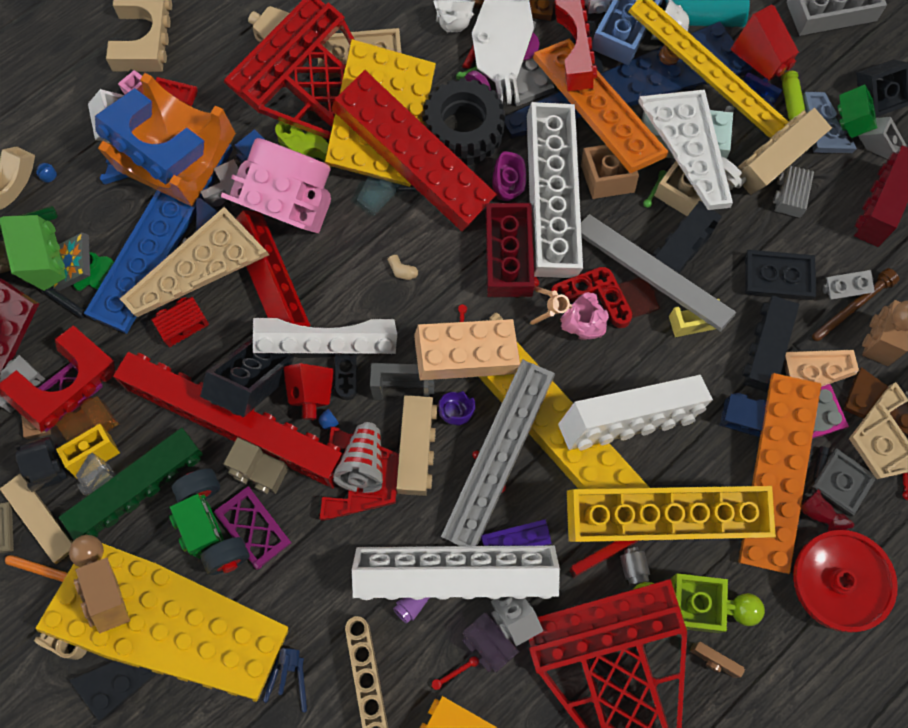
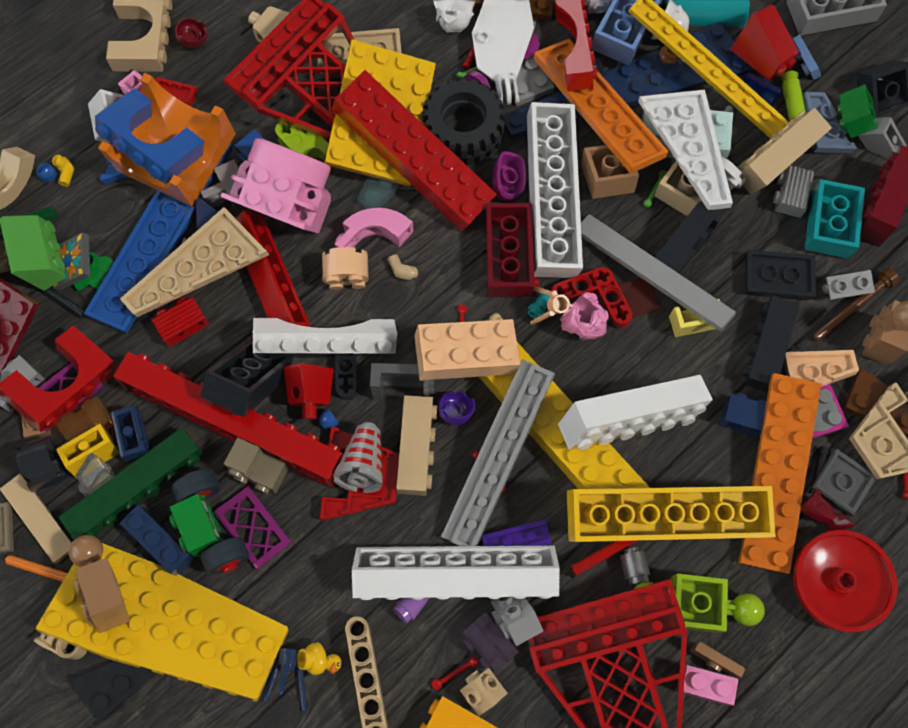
none -> yellow arm [52,155,74,187]
none -> dark blue brick [111,406,151,463]
none -> dark blue brick [120,505,196,576]
none -> dark red hair [175,18,208,49]
none -> yellow animal [297,642,342,675]
none -> light nougat brick [322,247,369,290]
none -> bright pink arch [335,208,414,248]
none -> tan brick [460,668,508,716]
none -> teal pin [528,293,550,319]
none -> bright pink brick [676,665,738,705]
none -> medium blue hinge [793,34,821,80]
none -> teal brick [805,179,865,259]

